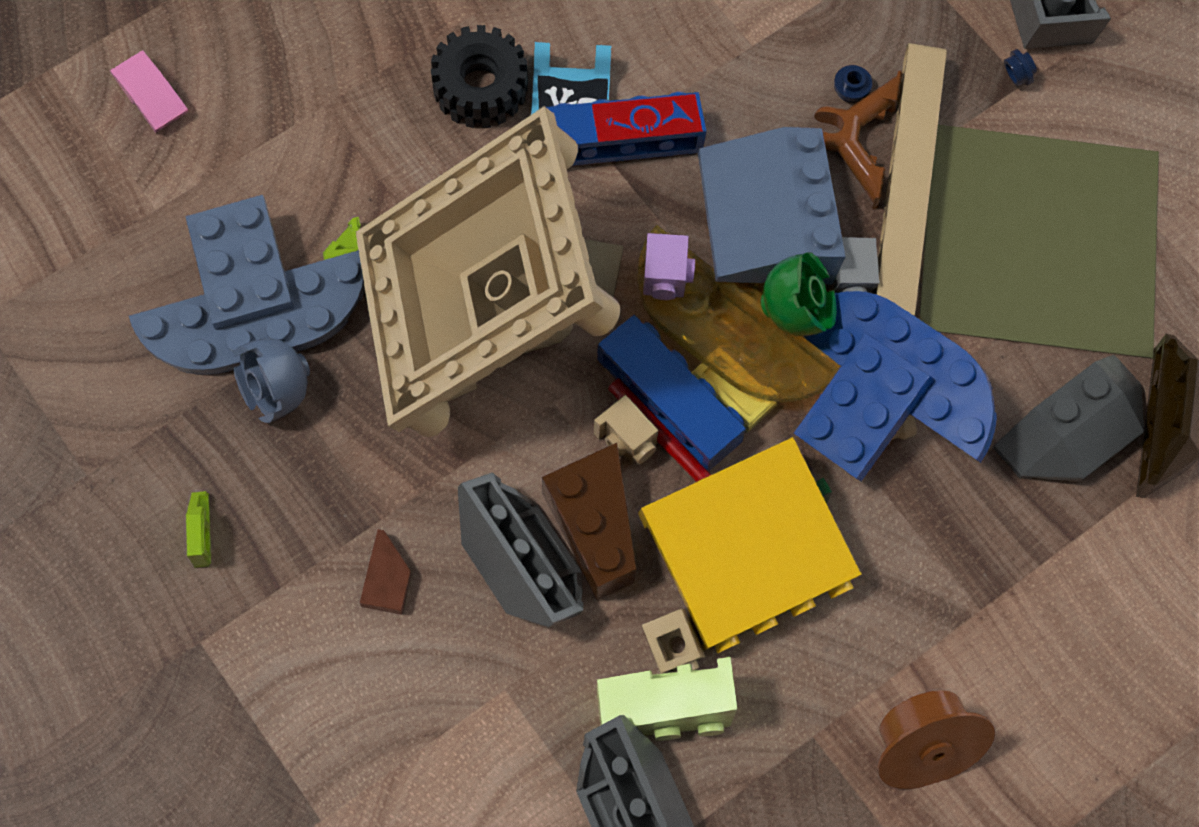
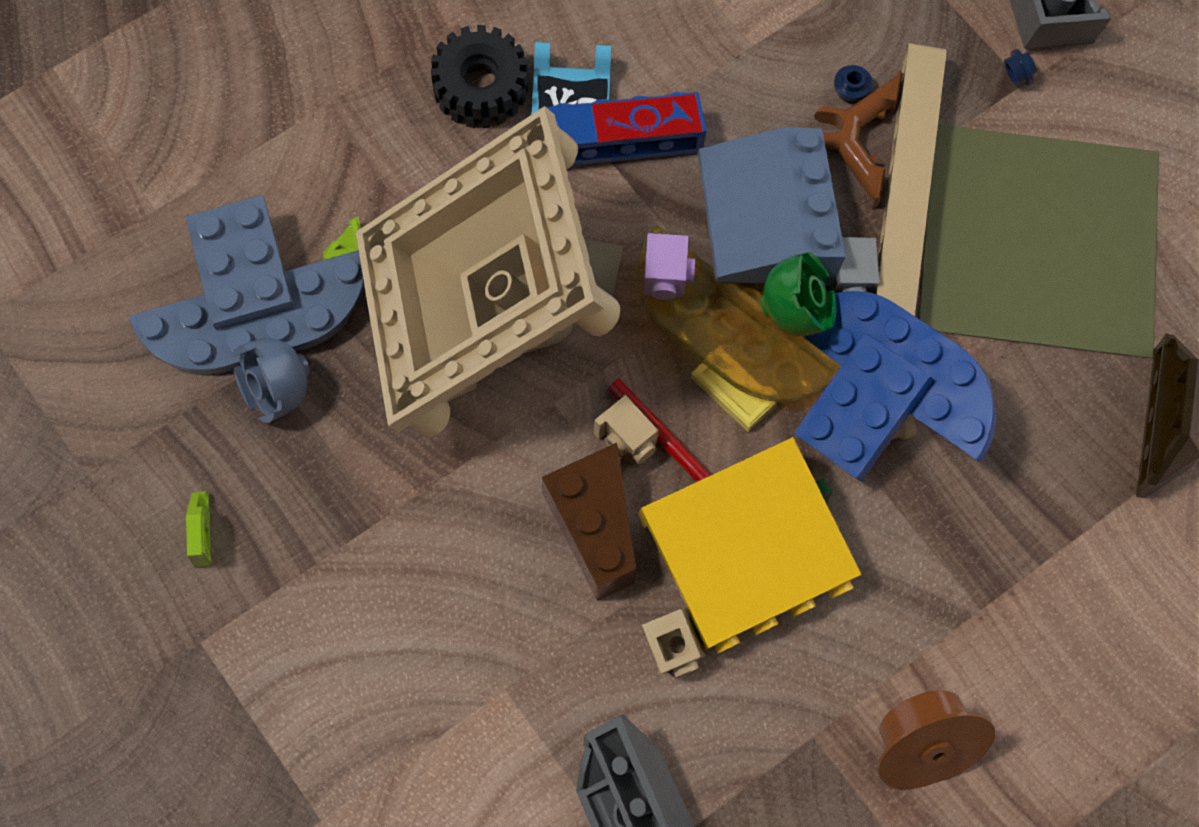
bright pink slope [110,50,188,133] -> none
copper tile [360,529,412,615] -> none
dark grey wedge [458,473,583,627] -> none
yellowish green wedge [596,657,737,741] -> none
blue brick [597,315,746,472] -> none
dark grey wedge [993,355,1144,481] -> none

